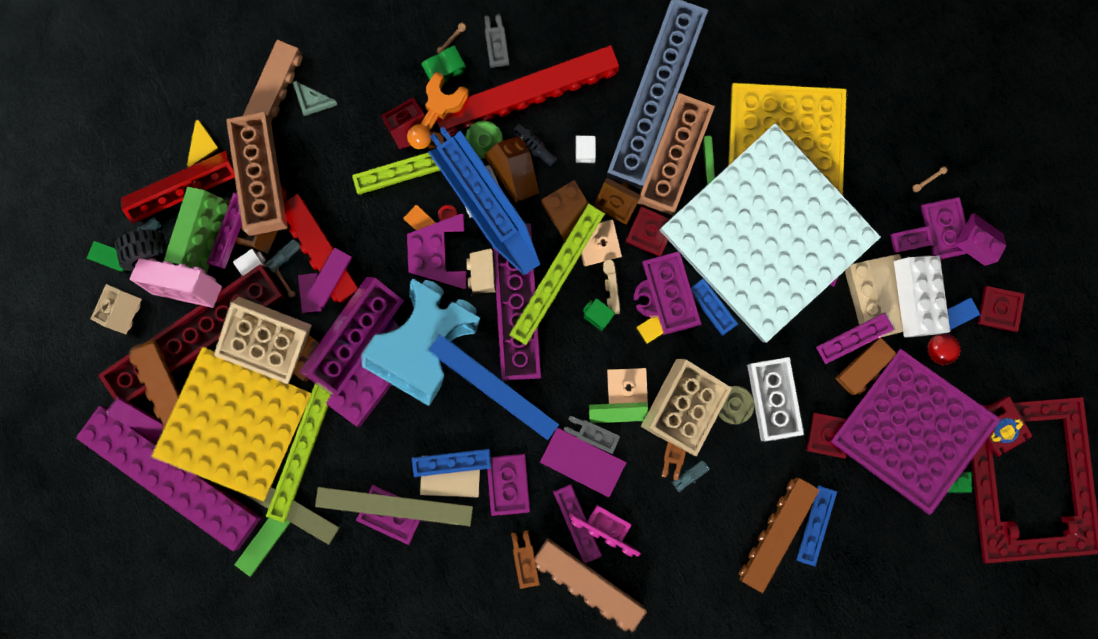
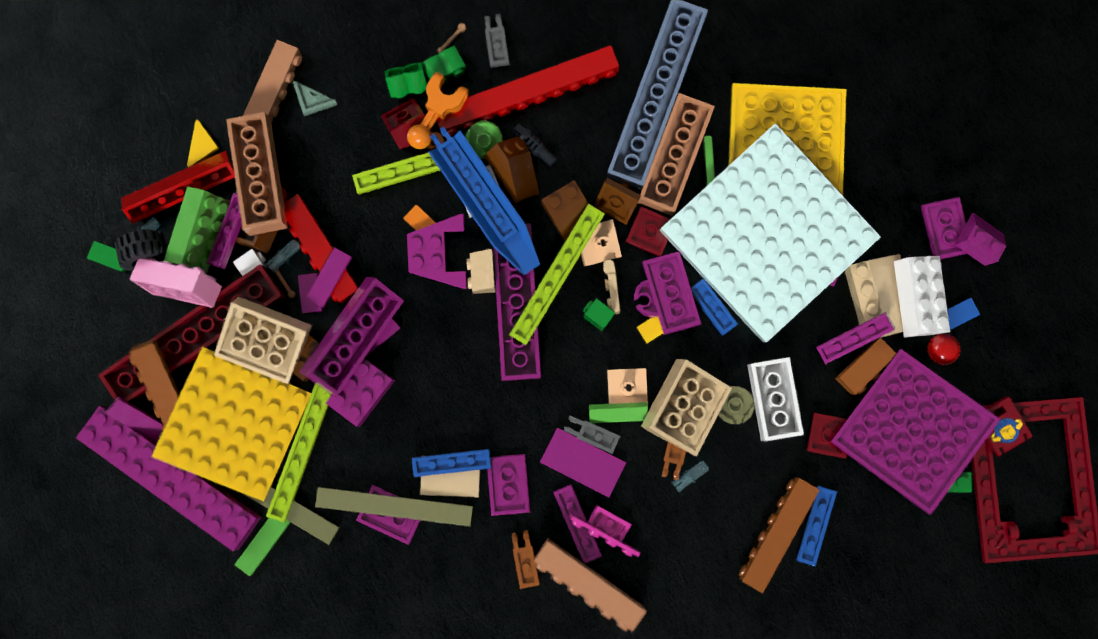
tan slope [91,284,141,334] -> none
medium azure brick [362,279,480,406] -> none
blue tile [427,334,559,440] -> none
red tile [438,205,458,221] -> none
white panel [576,136,595,163] -> none
magenta plate [890,226,934,253] -> none
medium nougat hinge [913,166,947,192] -> none
dark red plate [978,286,1025,332] -> none
none -> green brick [385,63,427,98]

